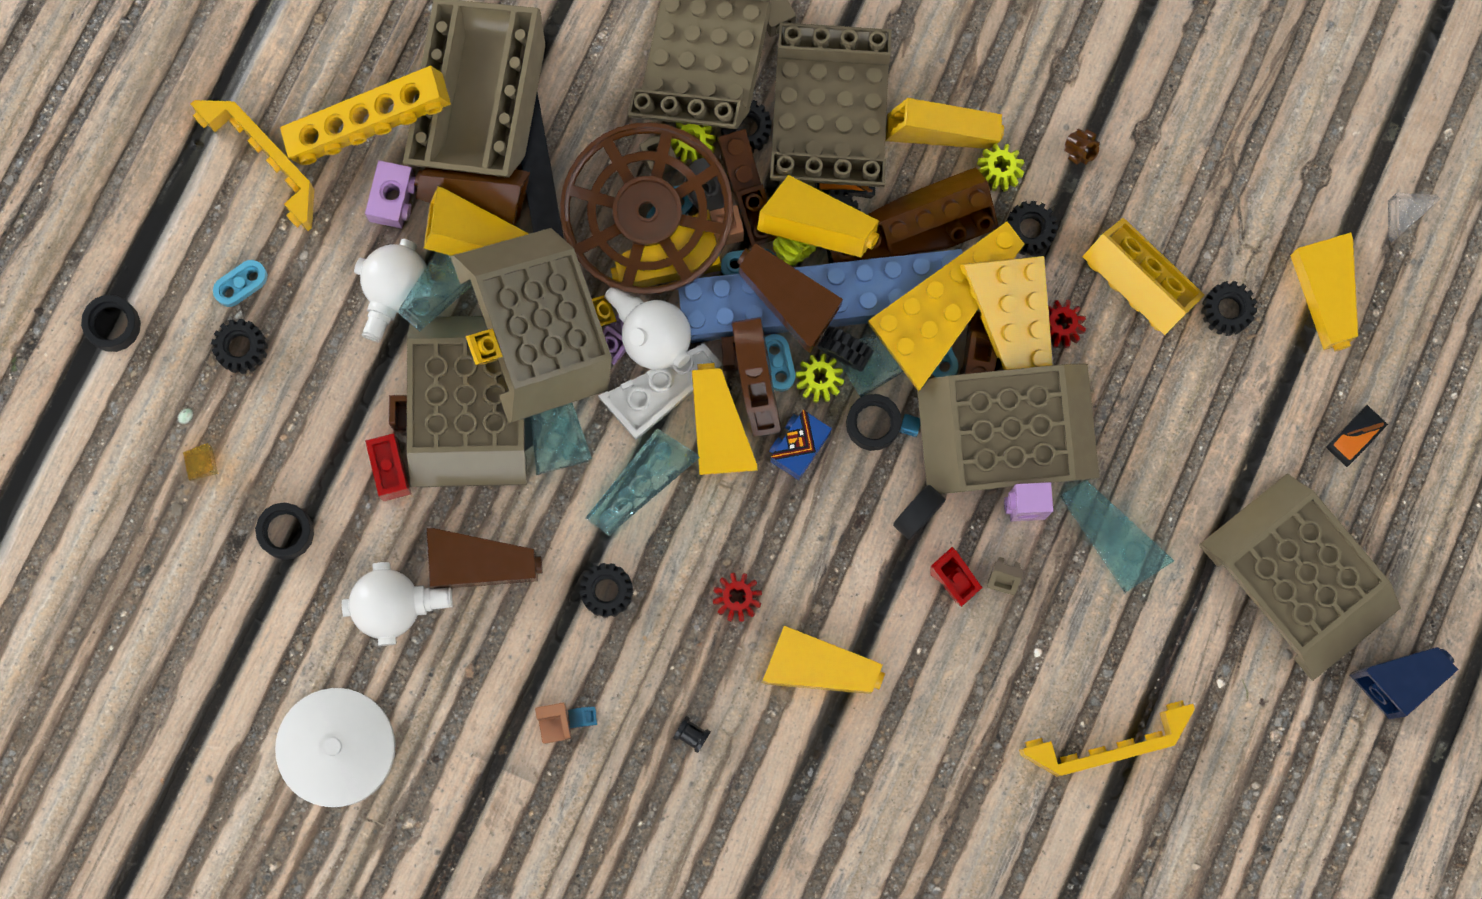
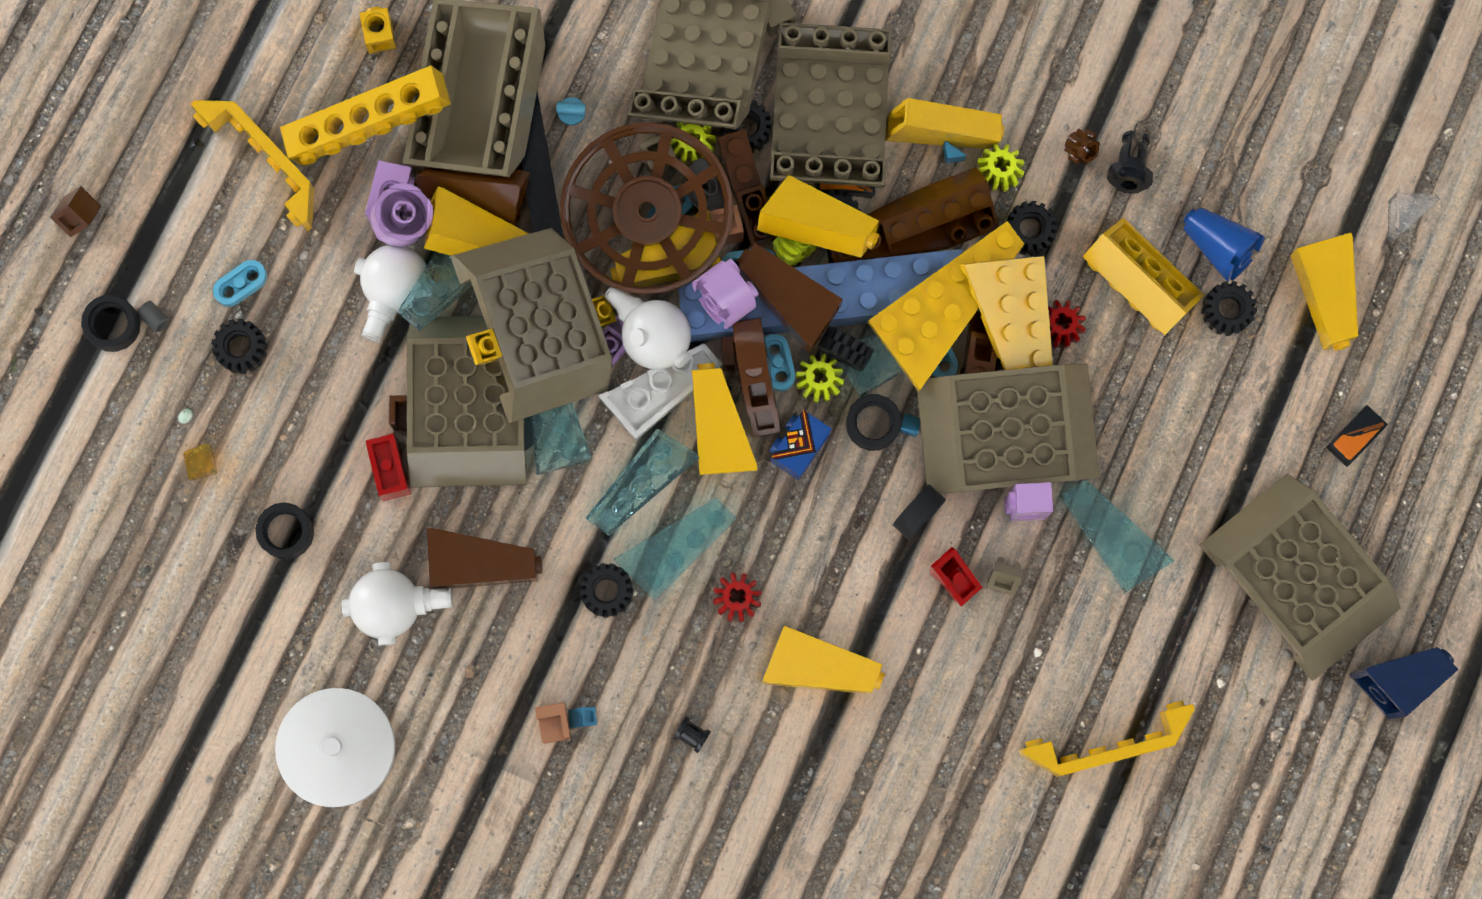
none -> reddish brown panel [50,186,101,237]
none -> dark grey hinge [137,301,170,333]
none -> yellow brick [359,7,397,54]
none -> lavender brick [371,183,433,247]
none -> medium azure plate [556,97,586,126]
none -> clear light blue wing [613,498,737,601]
none -> lavender brick [692,259,758,329]
none -> dark azure piece [943,141,967,164]
none -> black piece [1107,130,1153,194]
none -> blue cone [1183,207,1265,282]

